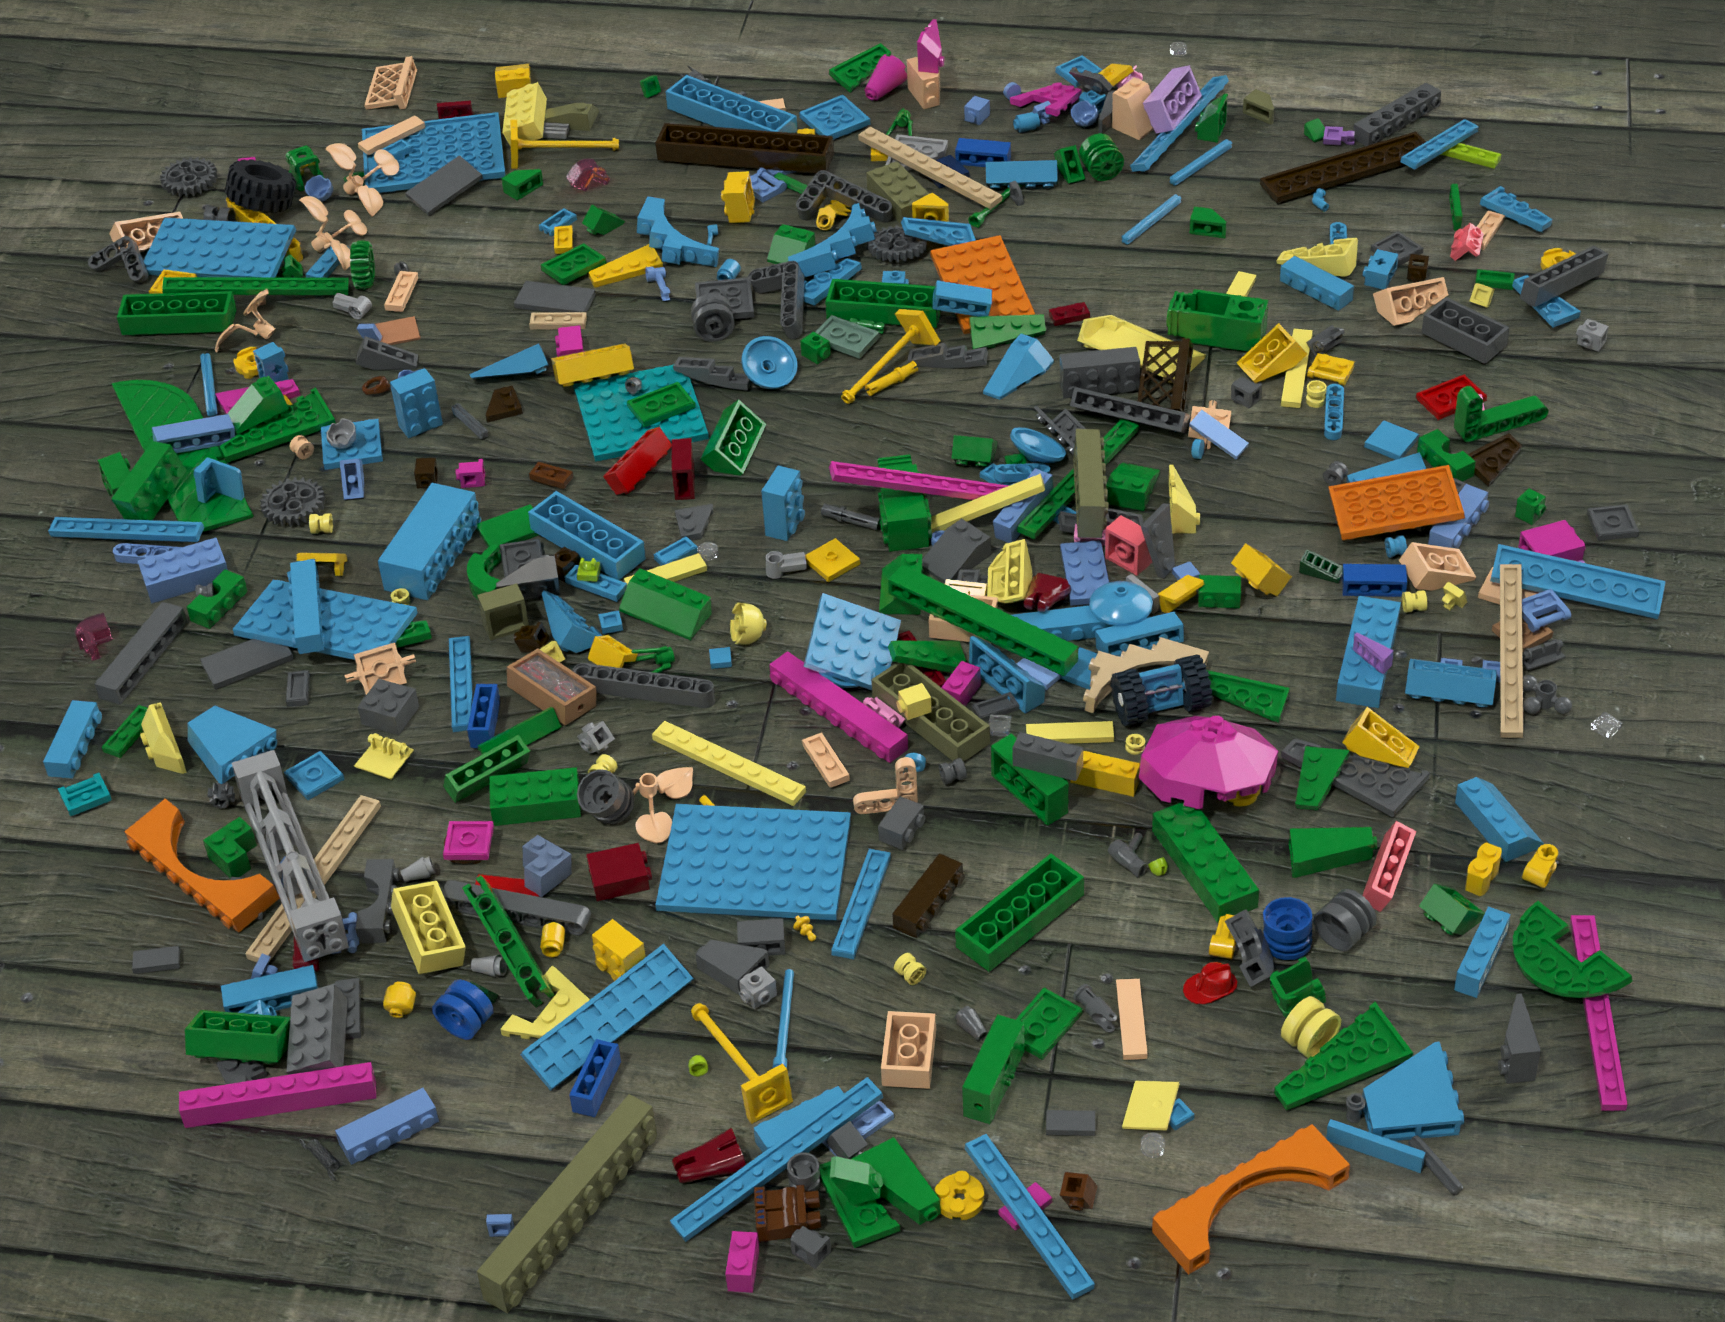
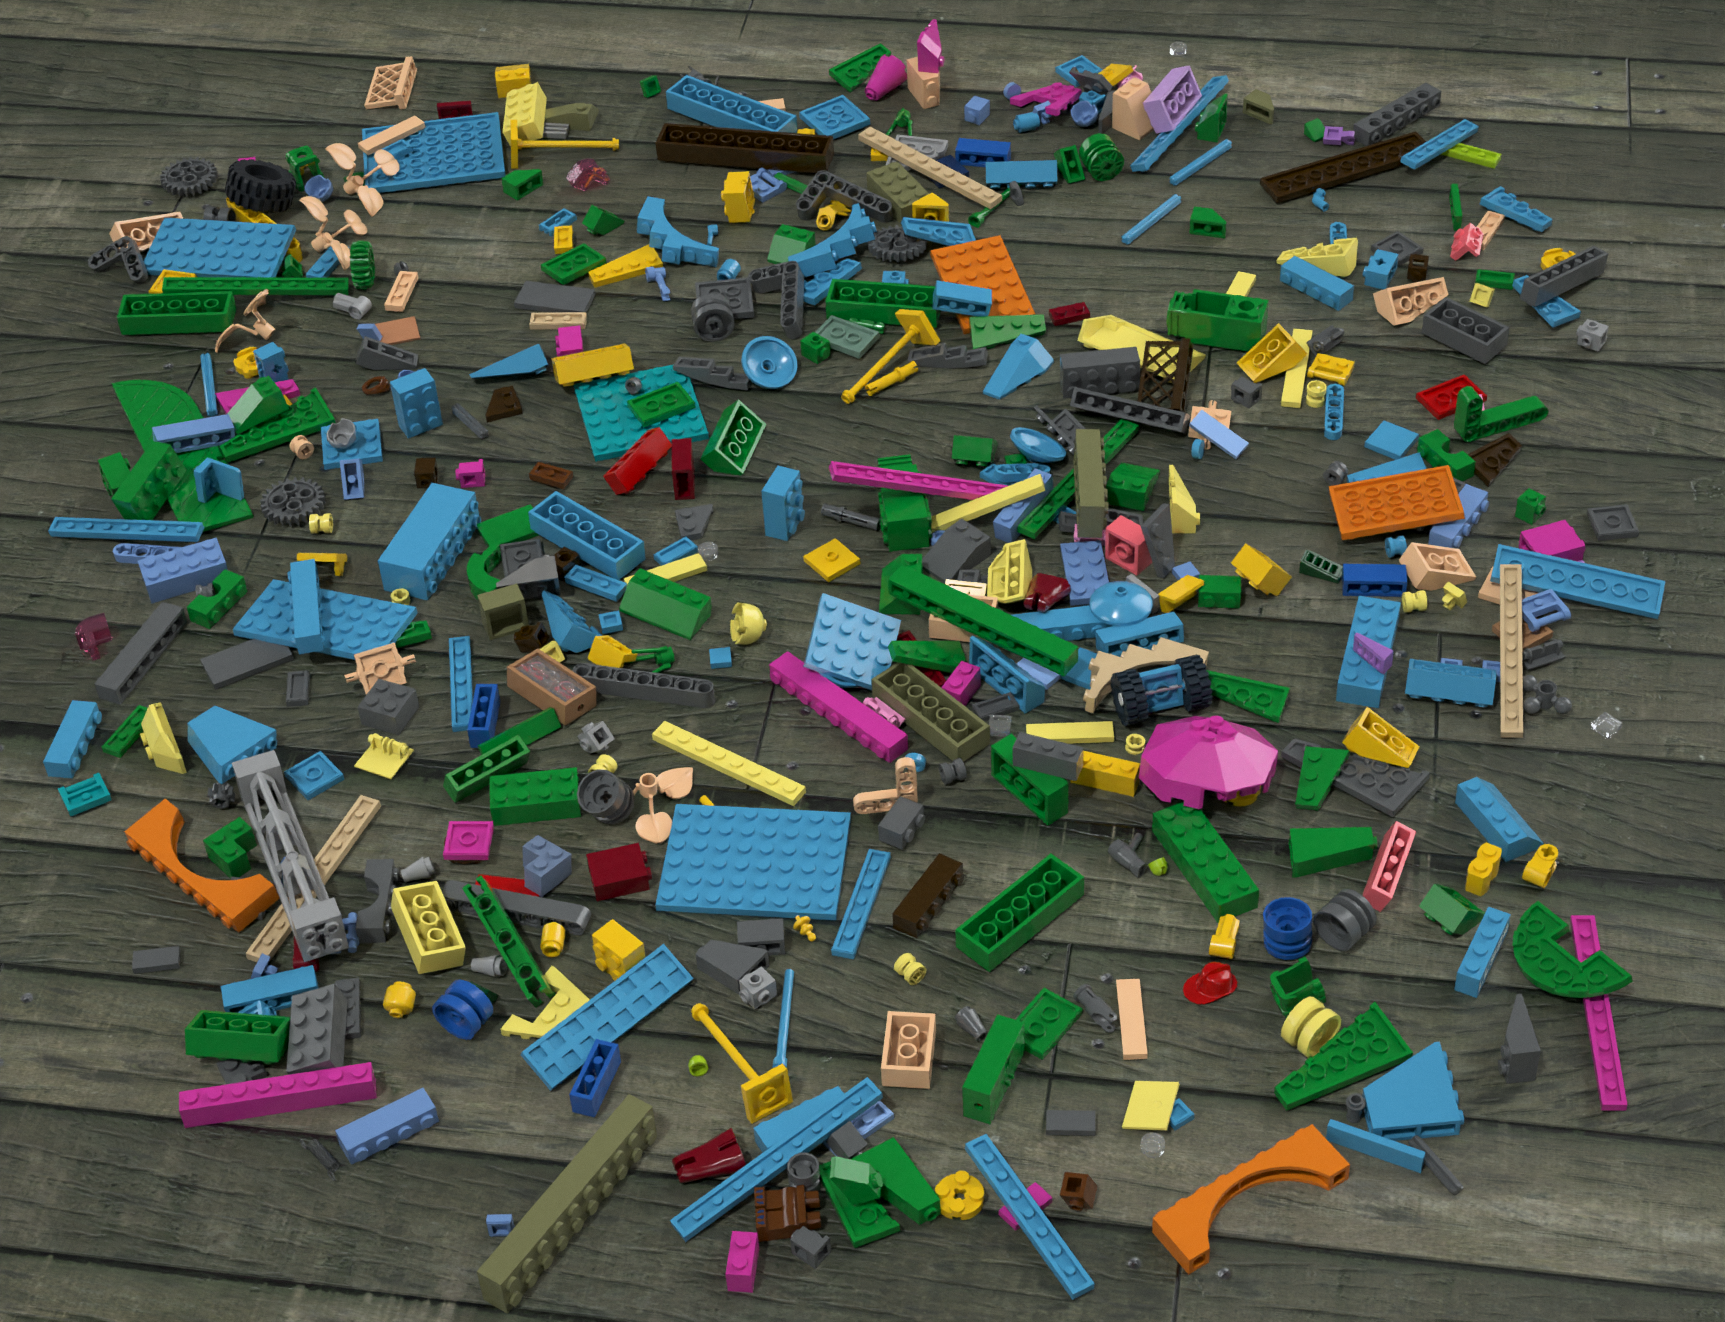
dark grey tile [406,155,483,216] -> none
lime tile [577,558,601,582] -> none
light grey piece [766,551,806,579] -> none
light nougat plate [802,733,850,788] -> none
light yellow brick [896,683,932,720] -> none
dark grey arch [1225,909,1274,987] -> none

